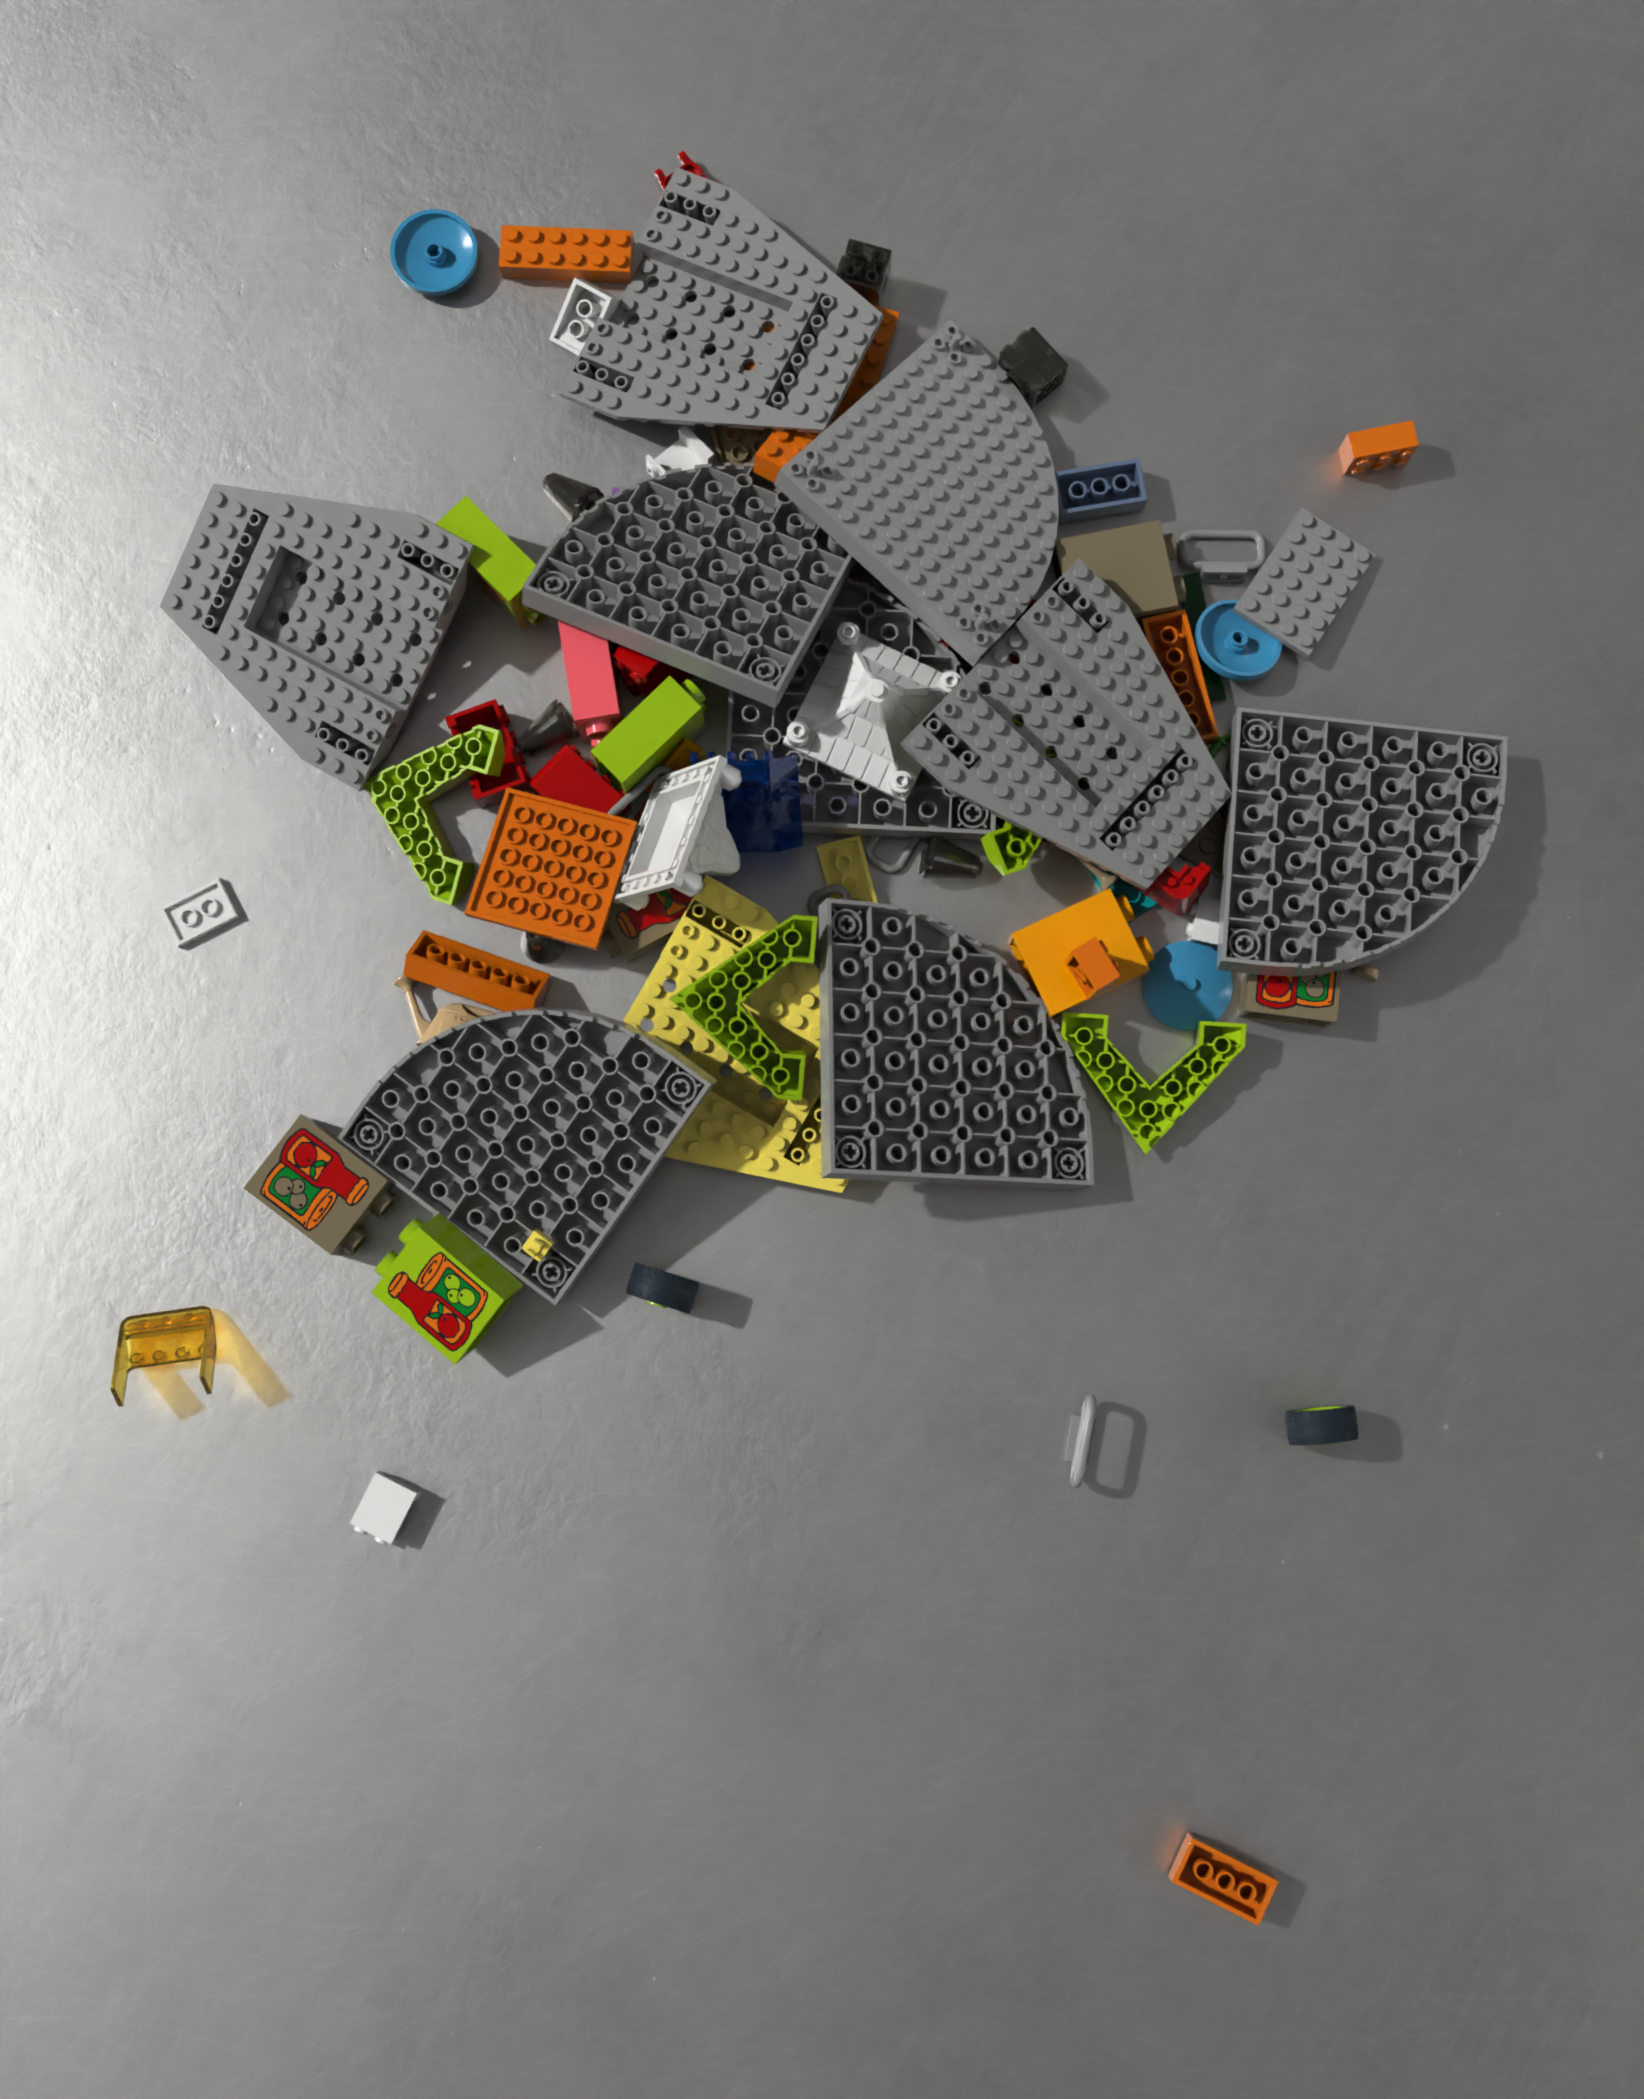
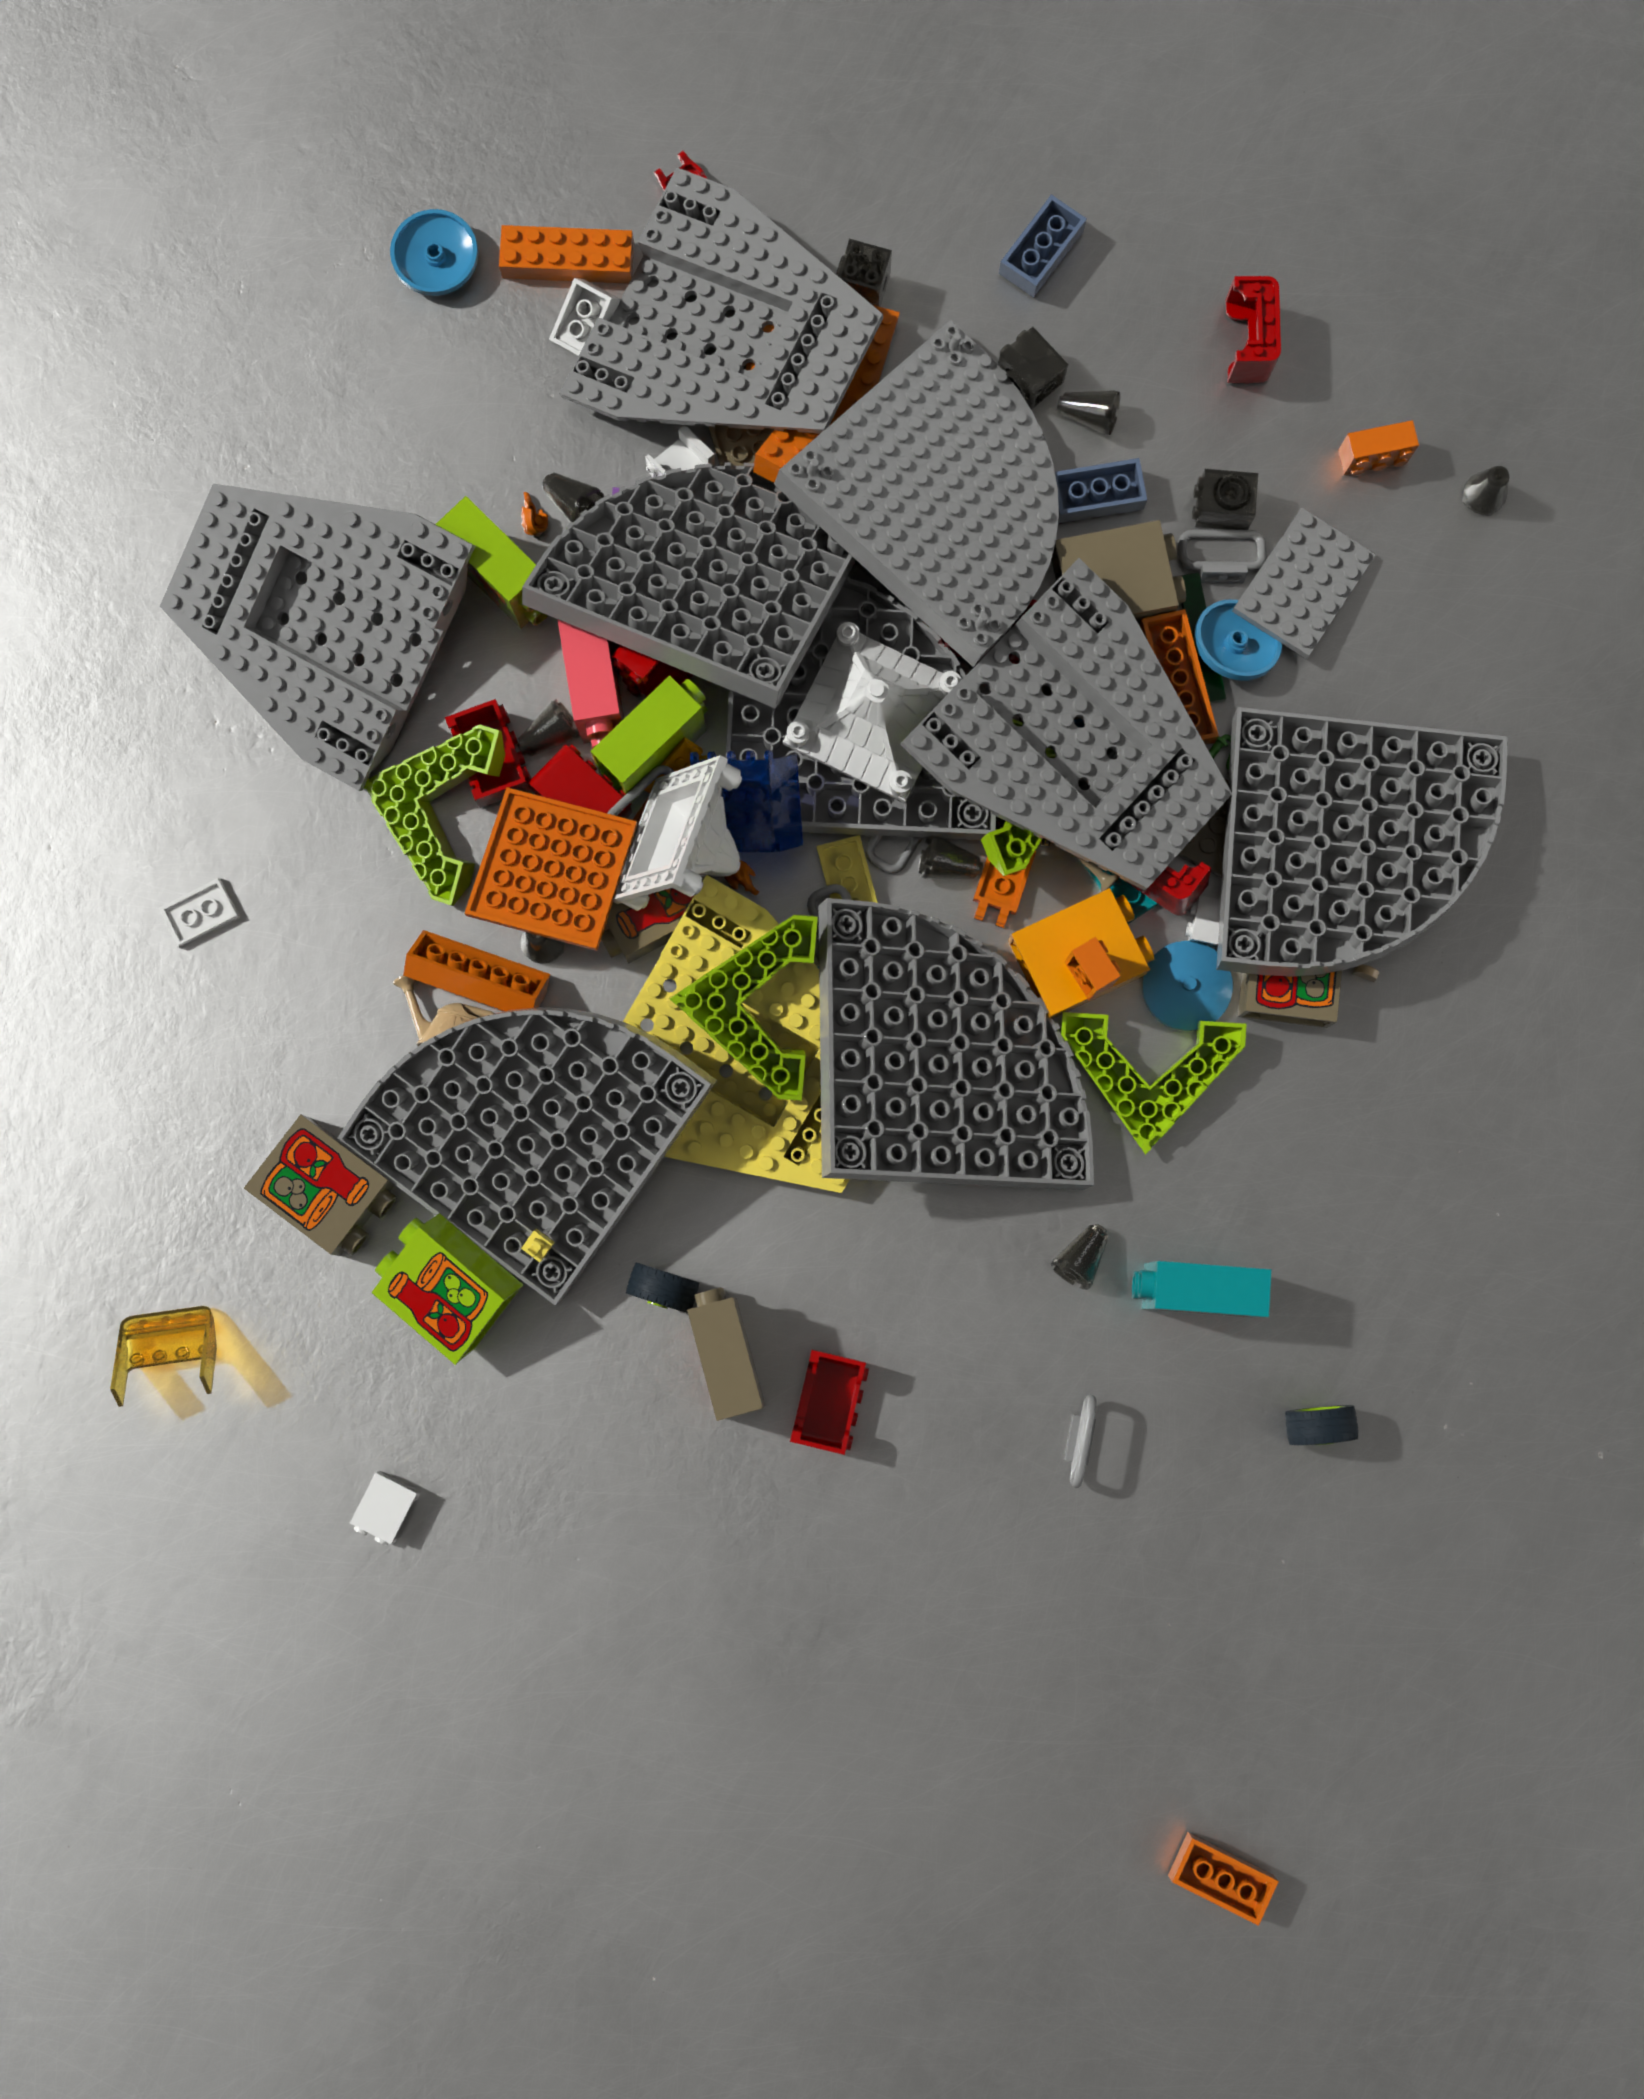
none -> orange piece [521,492,548,536]
none -> dark tan brick [687,1287,765,1421]
none -> orange piece [724,859,760,895]
none -> red windscreen [790,1349,869,1455]
none -> orange tile [973,851,1036,928]
none -> sand blue brick [999,194,1087,298]
none -> clear smoke cone [1051,1224,1109,1290]
none -> clear smoke cone [1057,390,1120,435]
none -> teal brick [1132,1261,1272,1317]
none -> clear smoke brick [1192,469,1258,530]
none -> red windscreen [1225,276,1281,383]
none -> clear smoke cone [1462,466,1510,516]

